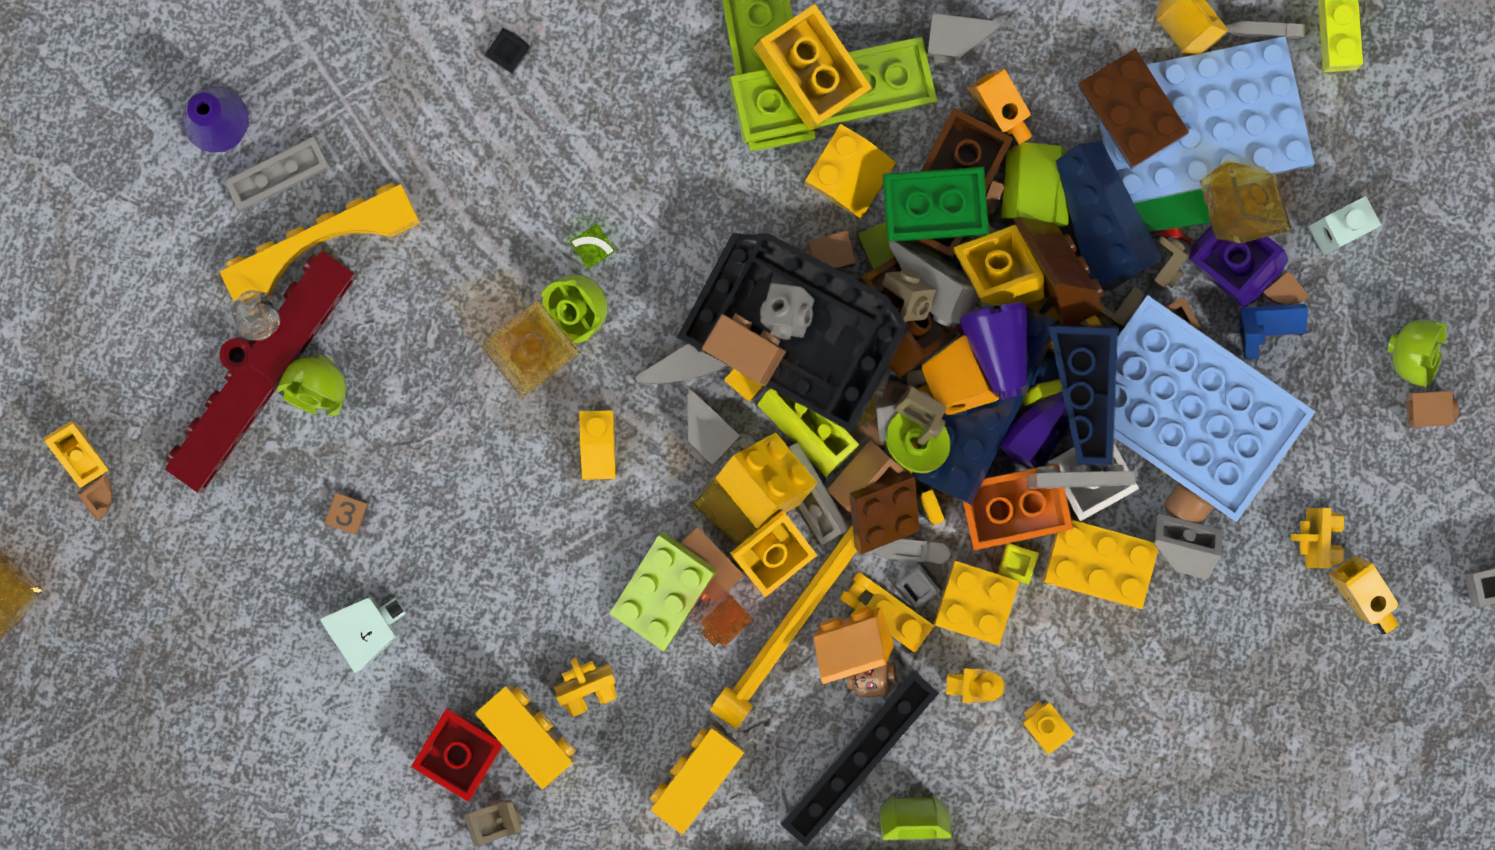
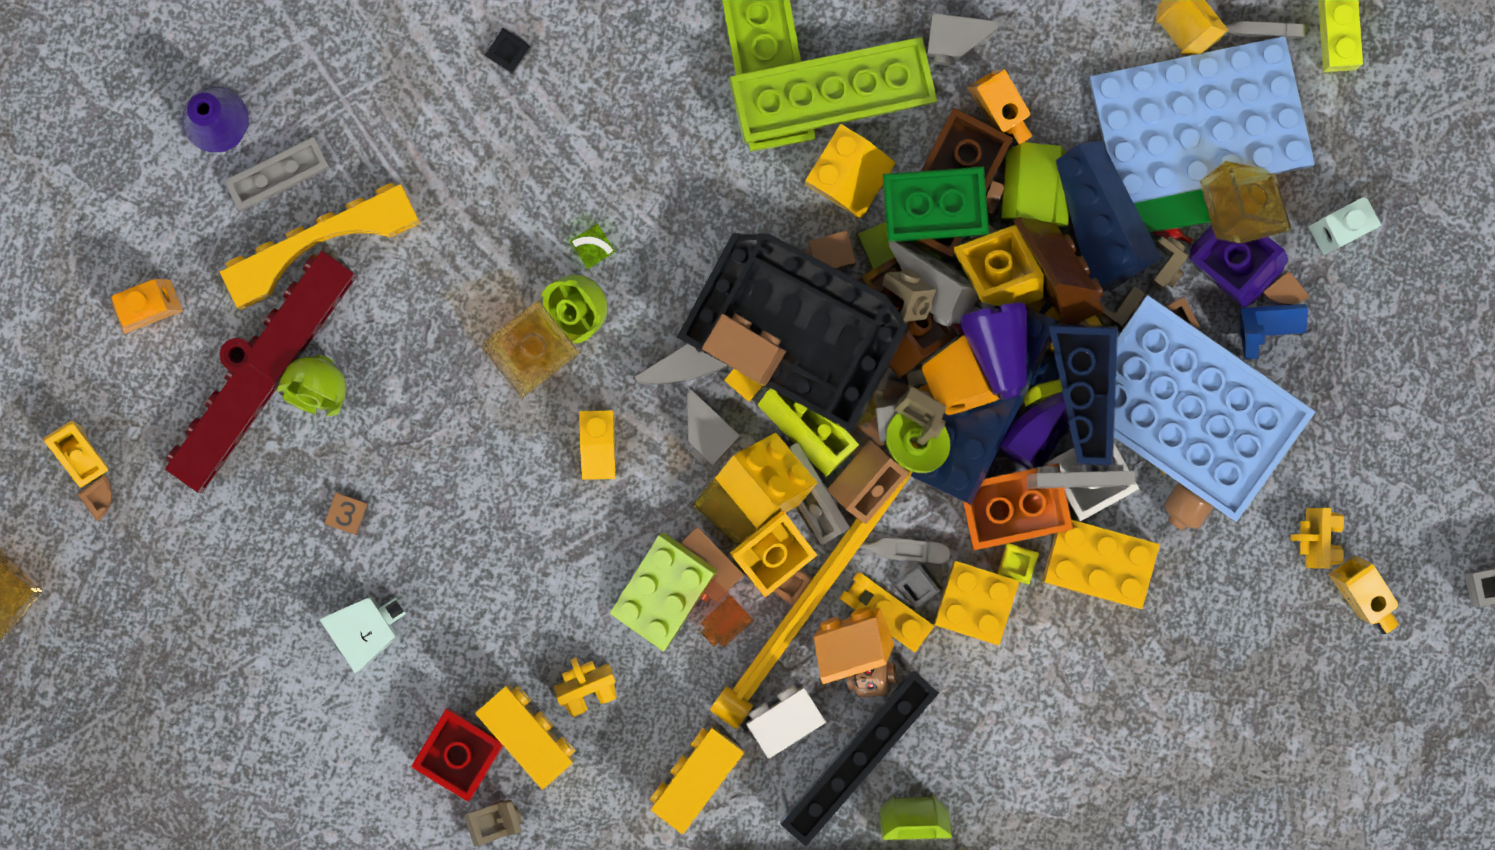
clear head [232,290,280,341] -> none
yellow brick [753,4,872,131] -> none
light grey brick [761,283,814,340] -> none
reddish brown plate [849,471,920,554] -> none
yellow tile [919,489,945,526] -> none
yellow hips [946,668,1005,703] -> none
yellow brick [1021,701,1075,755] -> none
reddish brown plate [1078,48,1189,169] -> none
light grey slope [1154,514,1223,579] -> none
lime cylinder [1388,319,1447,388] -> none
medium nougat brick [1406,391,1459,428] -> none
none -> light orange torso [111,279,183,334]
none -> white brick [747,685,826,759]
none -> medium nougat tile [773,570,813,605]

